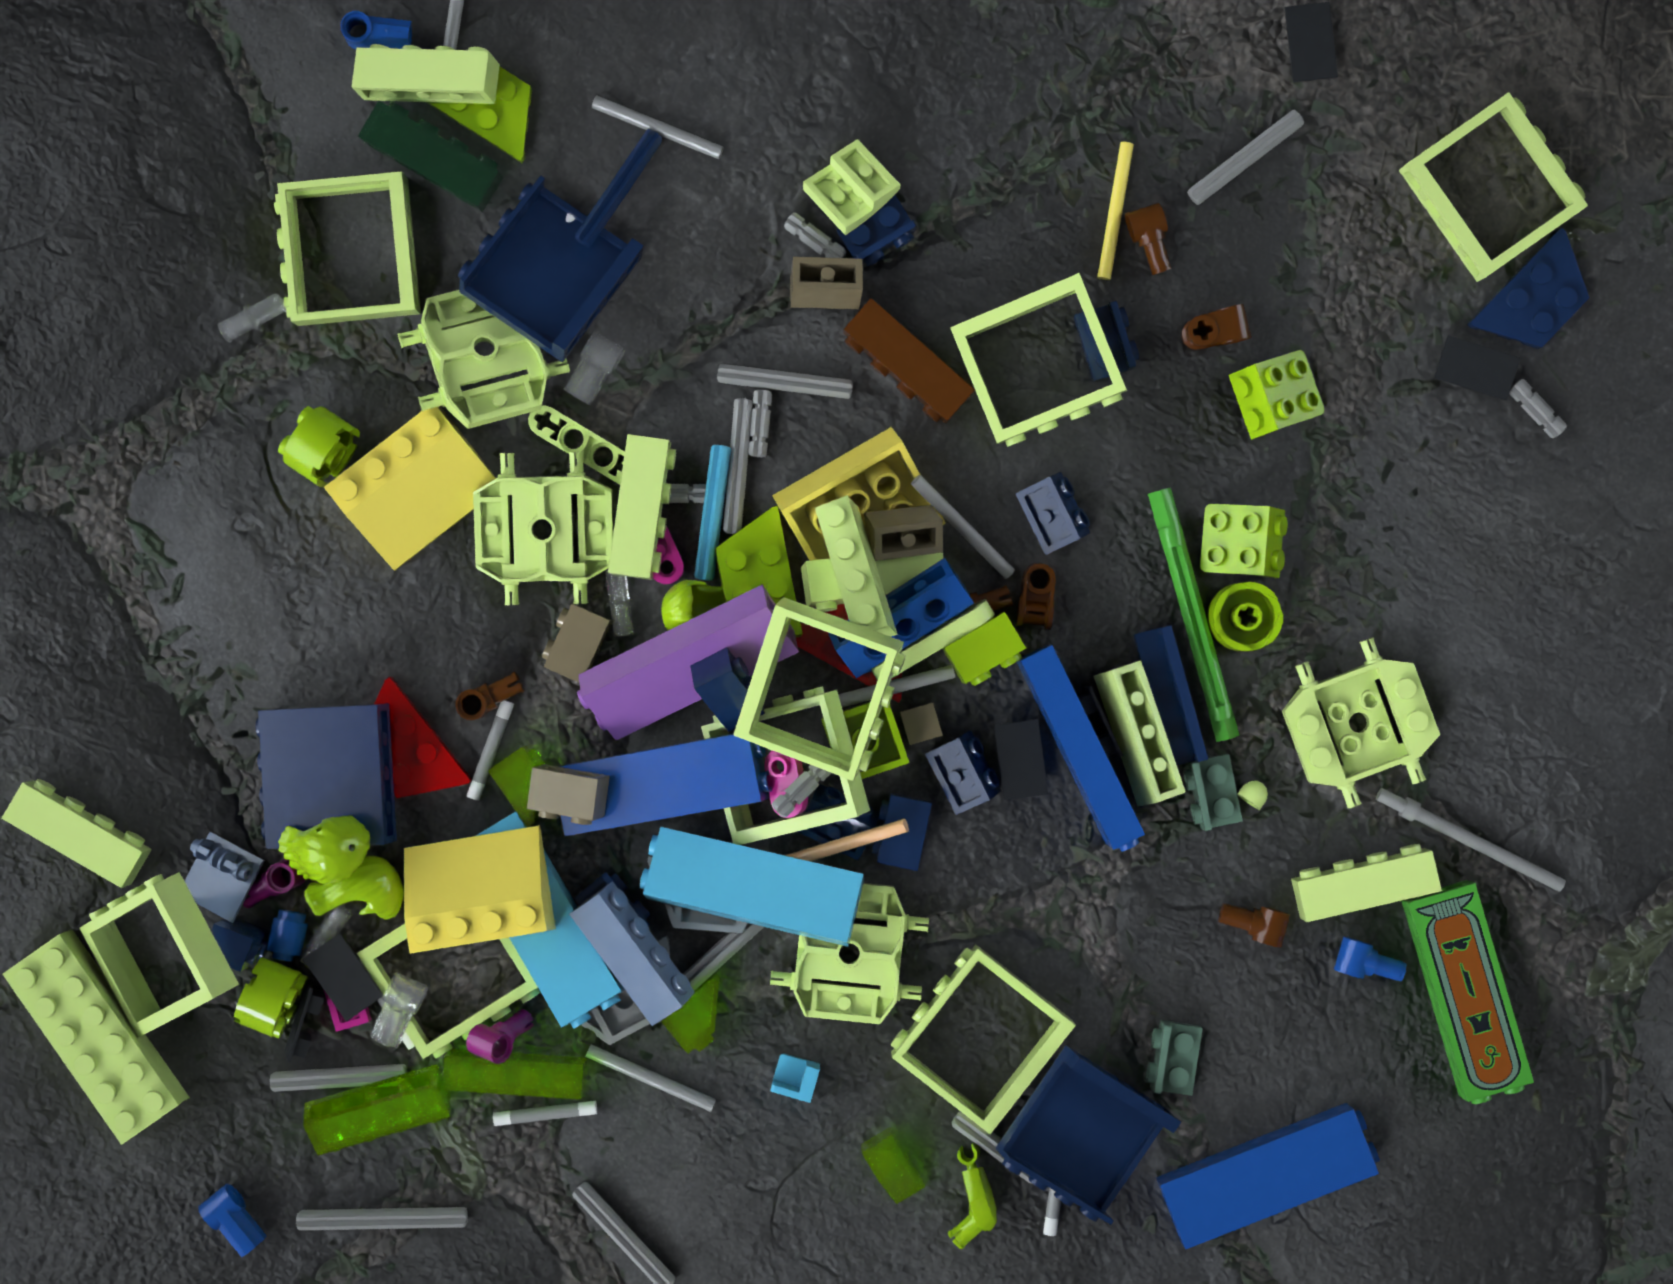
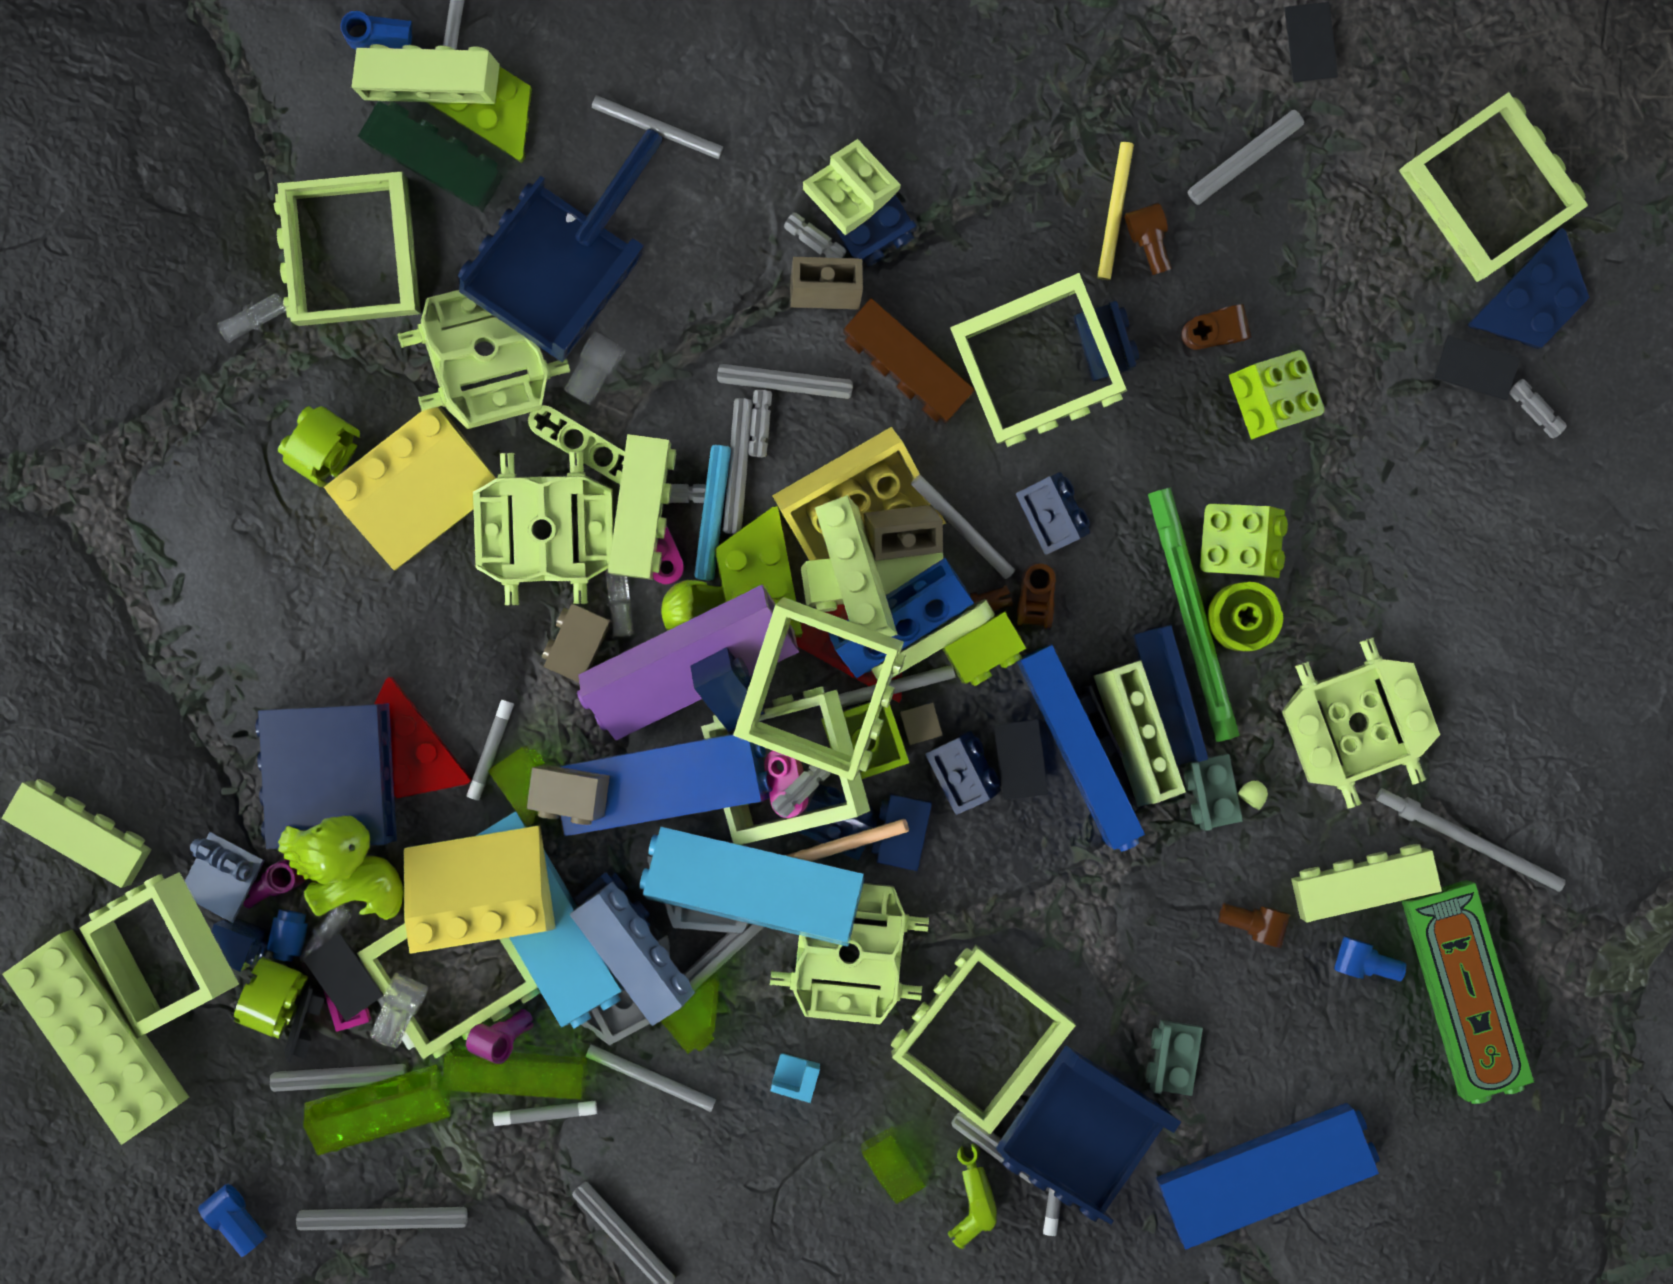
reddish brown pin [455,671,525,720] -> none

